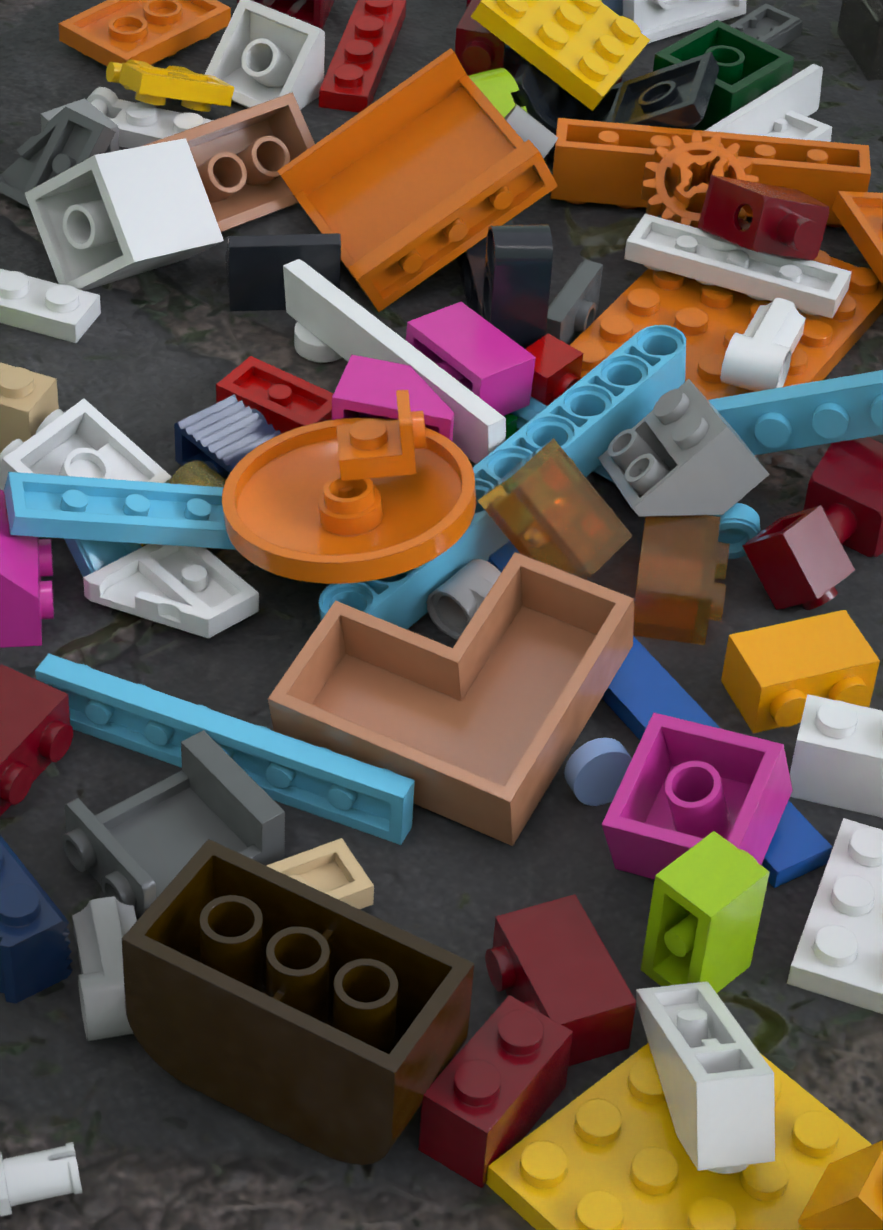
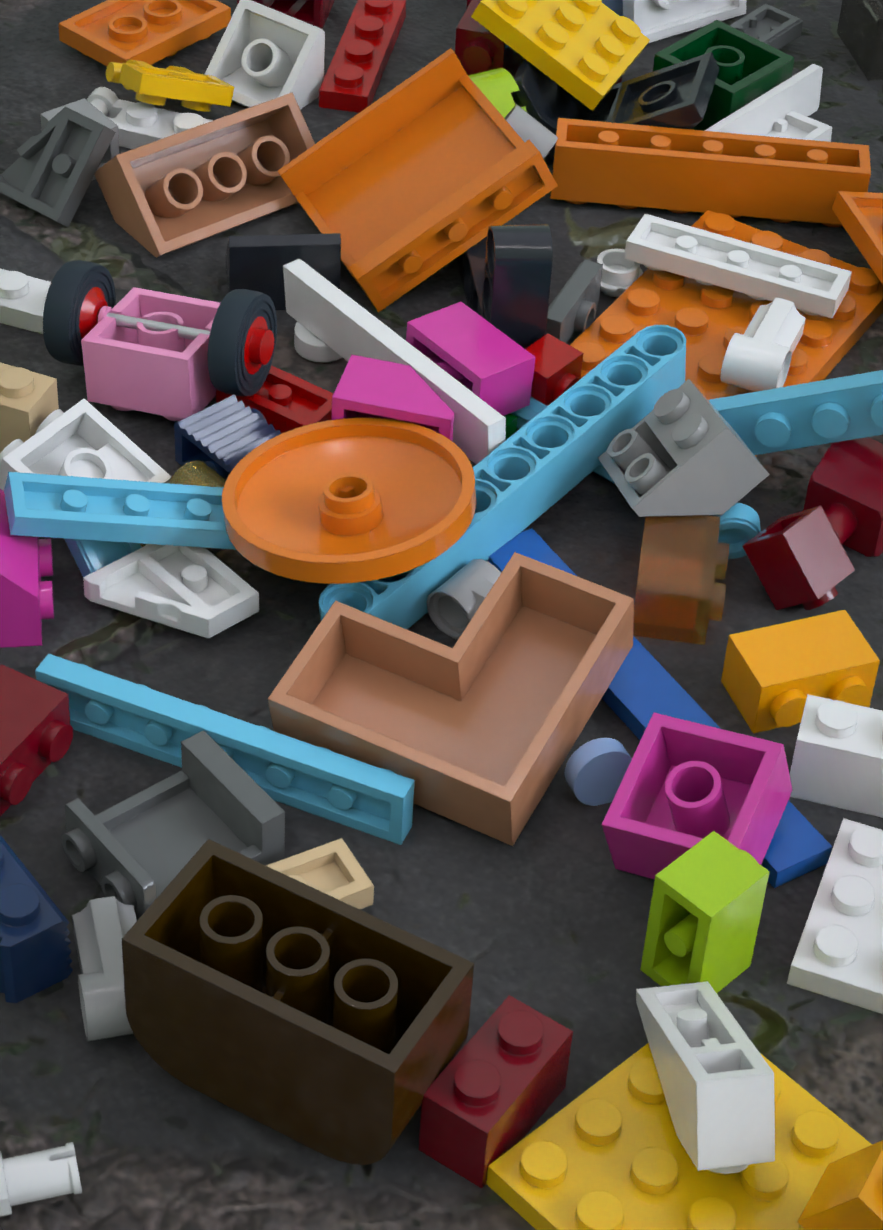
white slope [25,138,224,291] -> none
orange bracket [336,389,427,481] -> none
clear orange brick [477,438,632,580] -> none
dark red brick [485,894,636,1067] -> none
orange gear [641,131,759,229] -> none
dark red torso [697,175,829,261] -> none
none -> brick [43,260,277,421]
none -> white plate [597,249,643,297]

